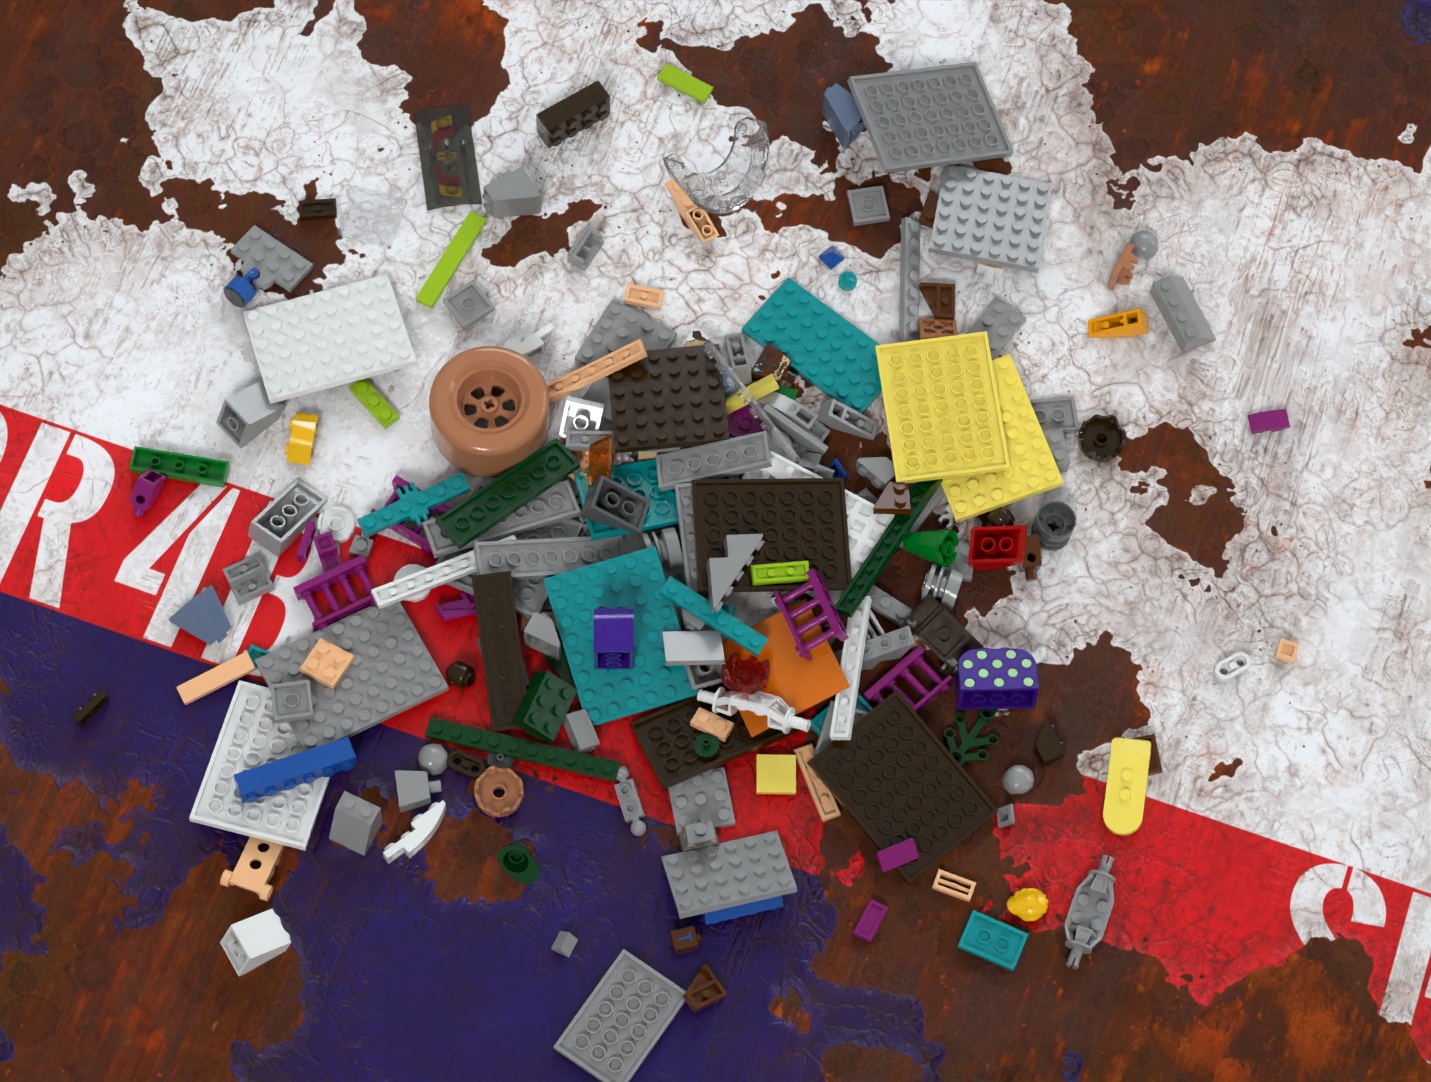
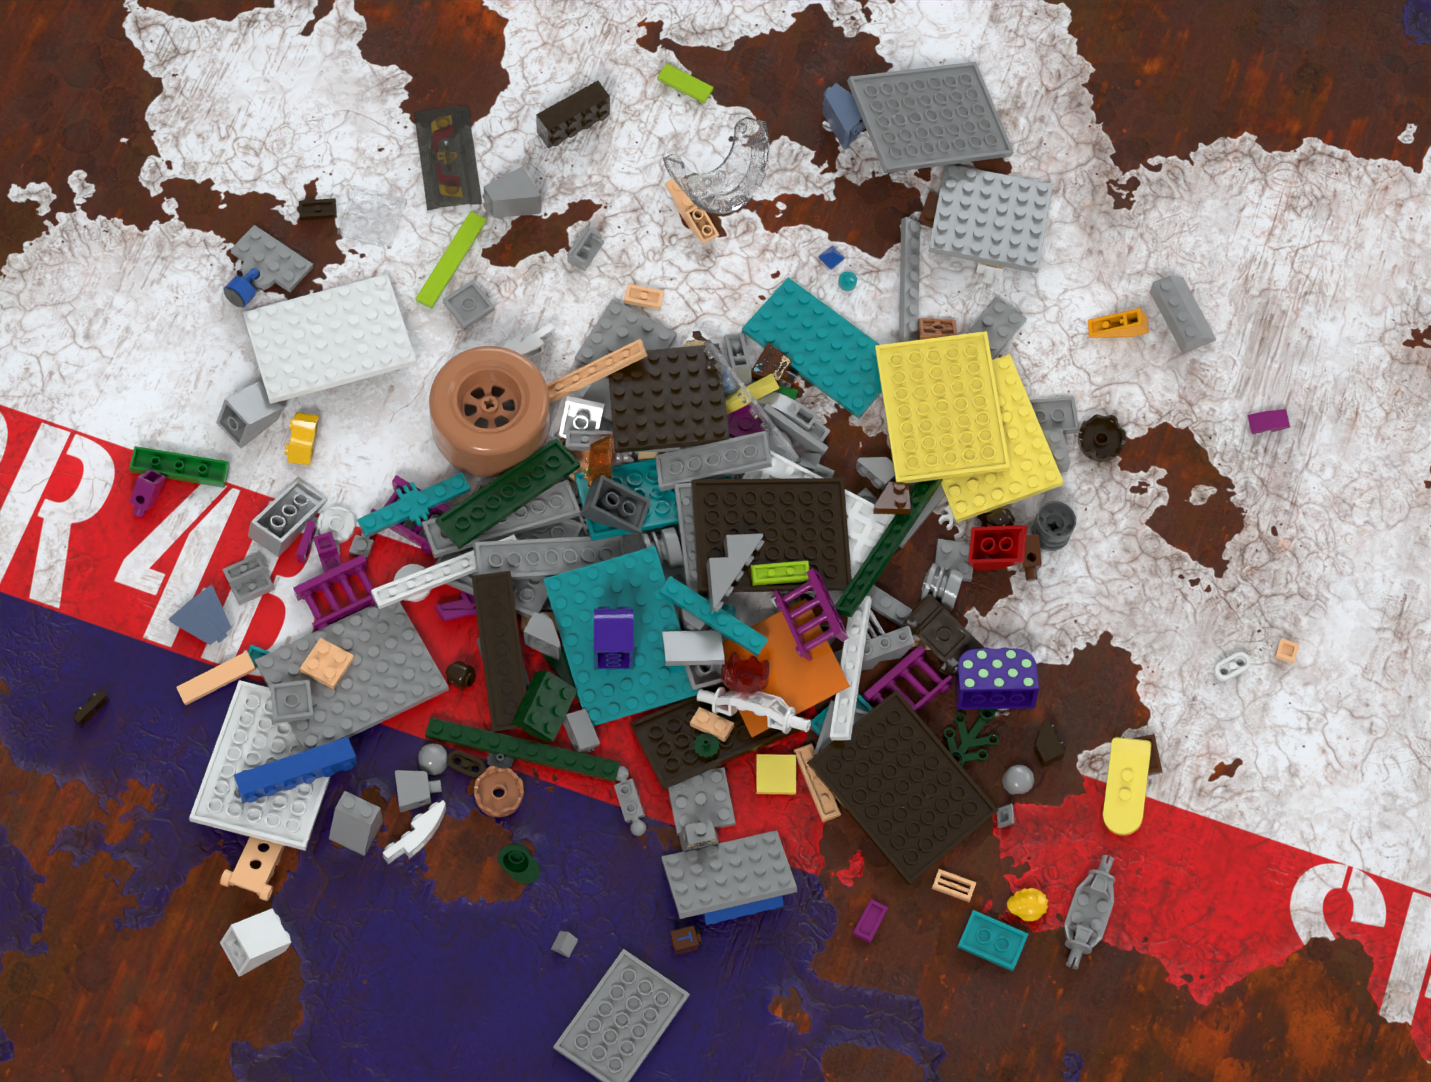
lime plate [349,378,400,430] -> none
reddish brown wing [683,963,727,1013] -> none
light grey slope [816,399,879,440] -> none
blue slope [827,459,848,480] -> none
light grey plate [847,185,890,226] -> none
magenta slope [875,838,919,873] -> none
green cone [903,529,959,567] -> none
reddish brown wing [919,282,955,320] -> none
nougat piece [1107,243,1138,291] -> none
light grey hair [1129,231,1158,260] -> none

